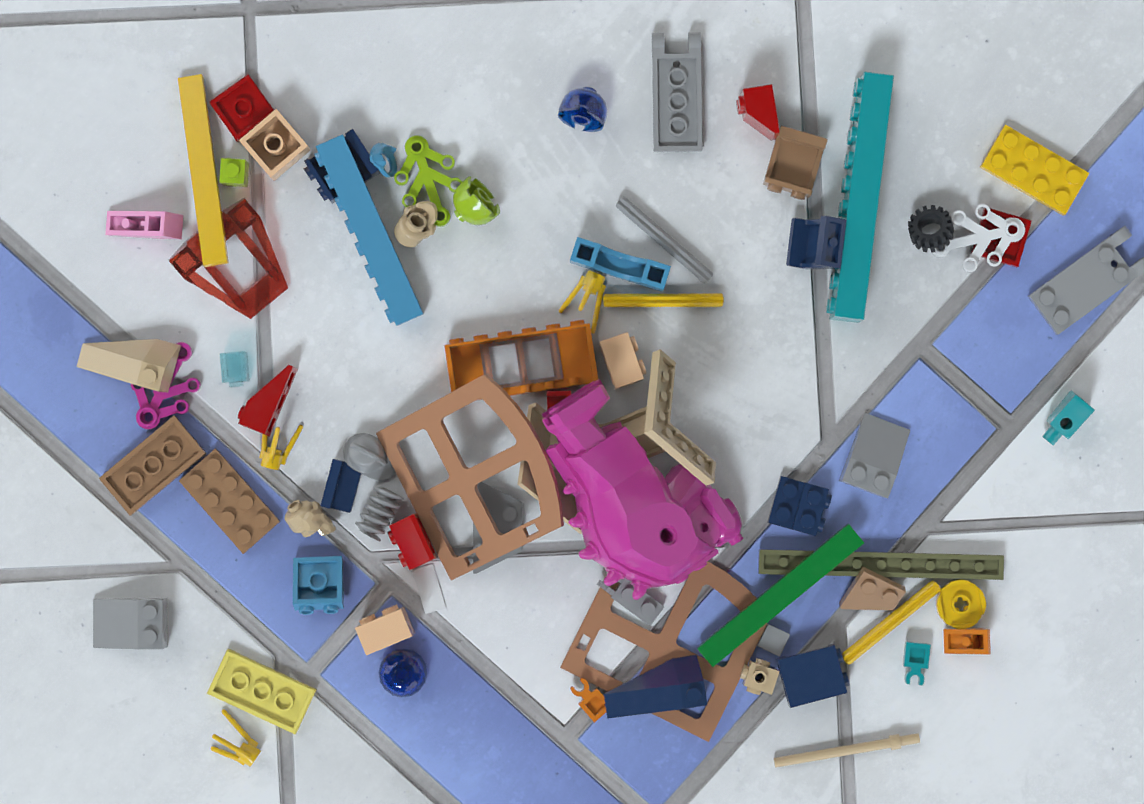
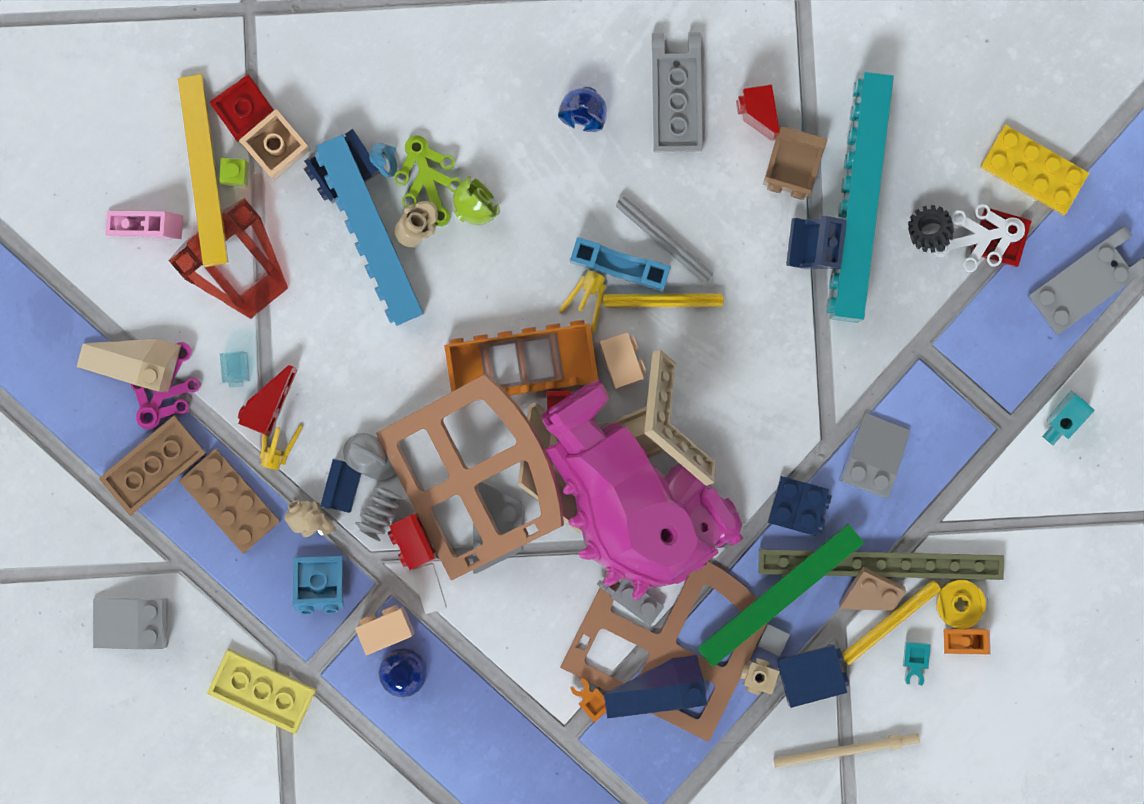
yellow plant [211,709,261,767] -> none

